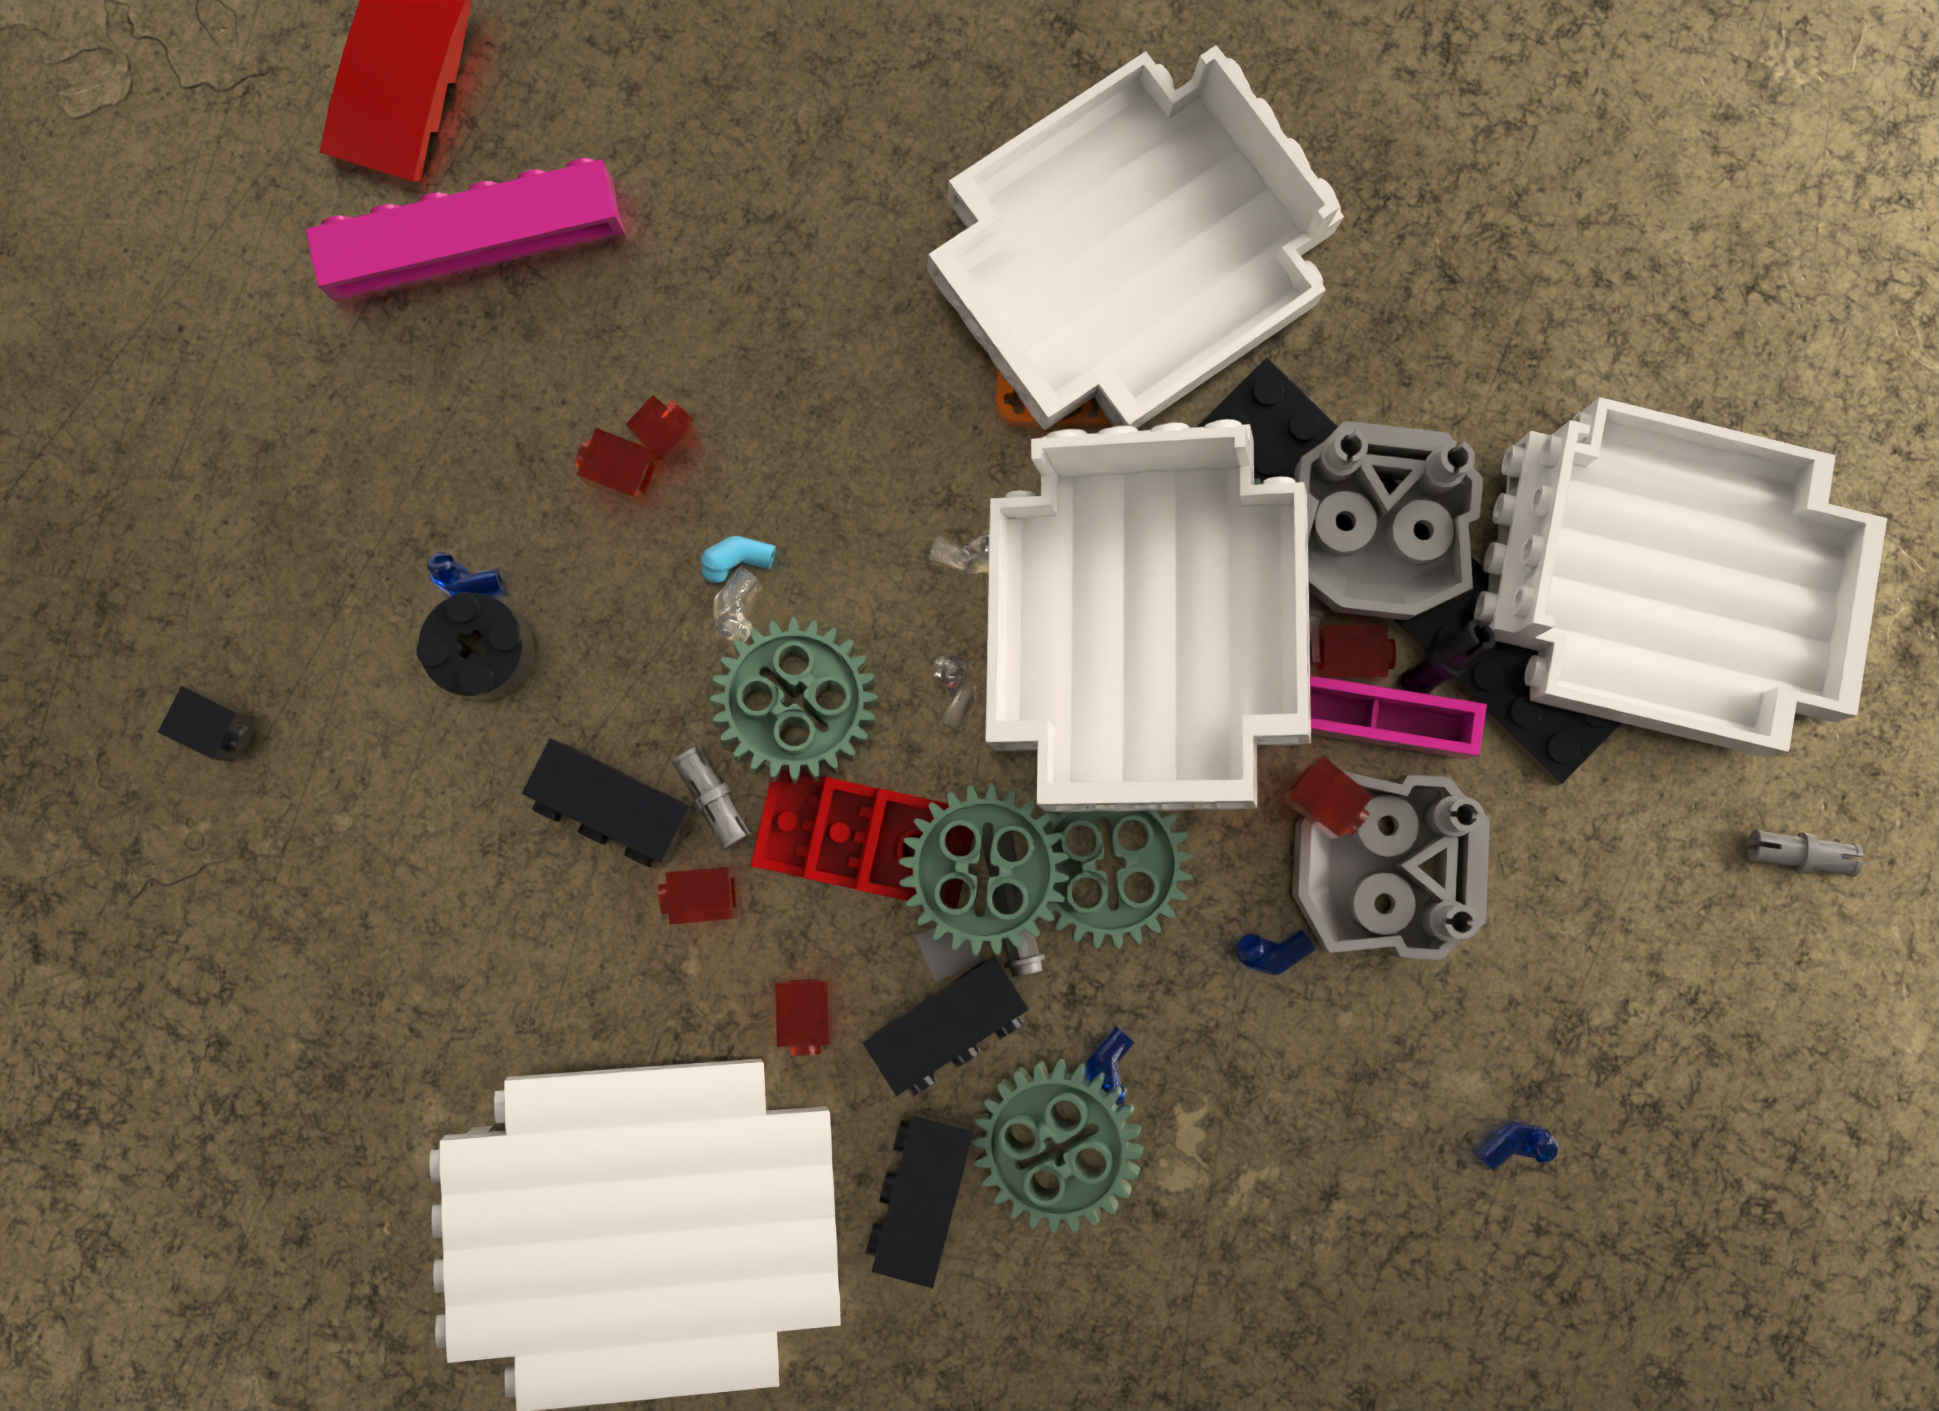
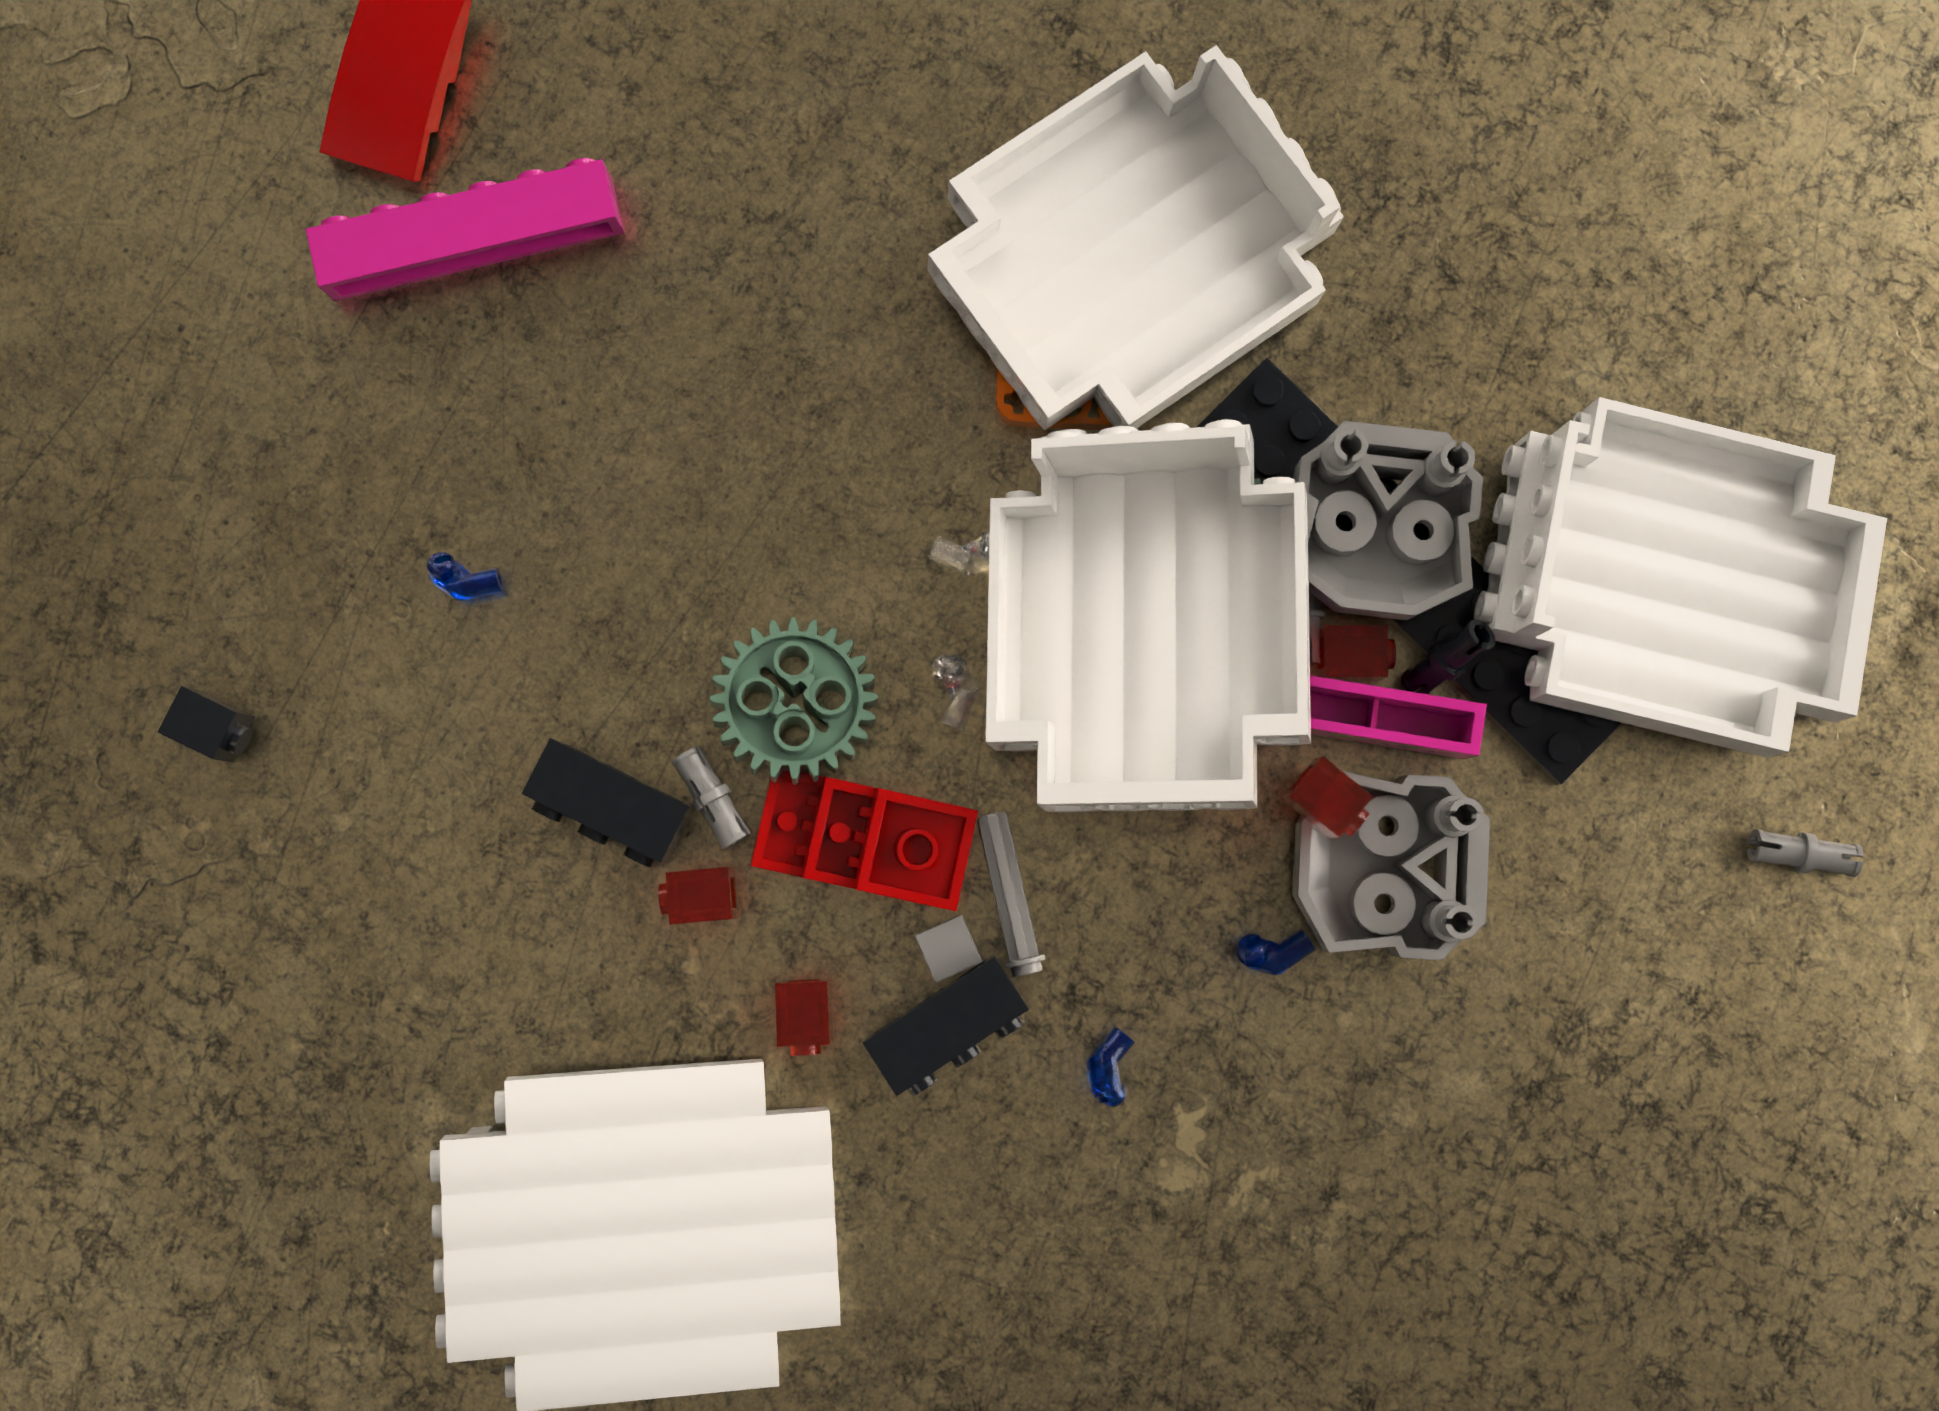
black brick [416,592,535,701] -> none
clear red brick [575,428,661,506] -> none
clear red plate [625,395,698,469] -> none
medium azure arm [701,536,776,583] -> none
clear arm [713,565,760,643] -> none
black brick [865,1109,974,1289] -> none
sand green gear [899,785,1069,955] -> none
sand green gear [972,1059,1144,1233] -> none
sand green gear [1026,810,1193,948] -> none
clear blue arm [1475,1121,1559,1172] -> none

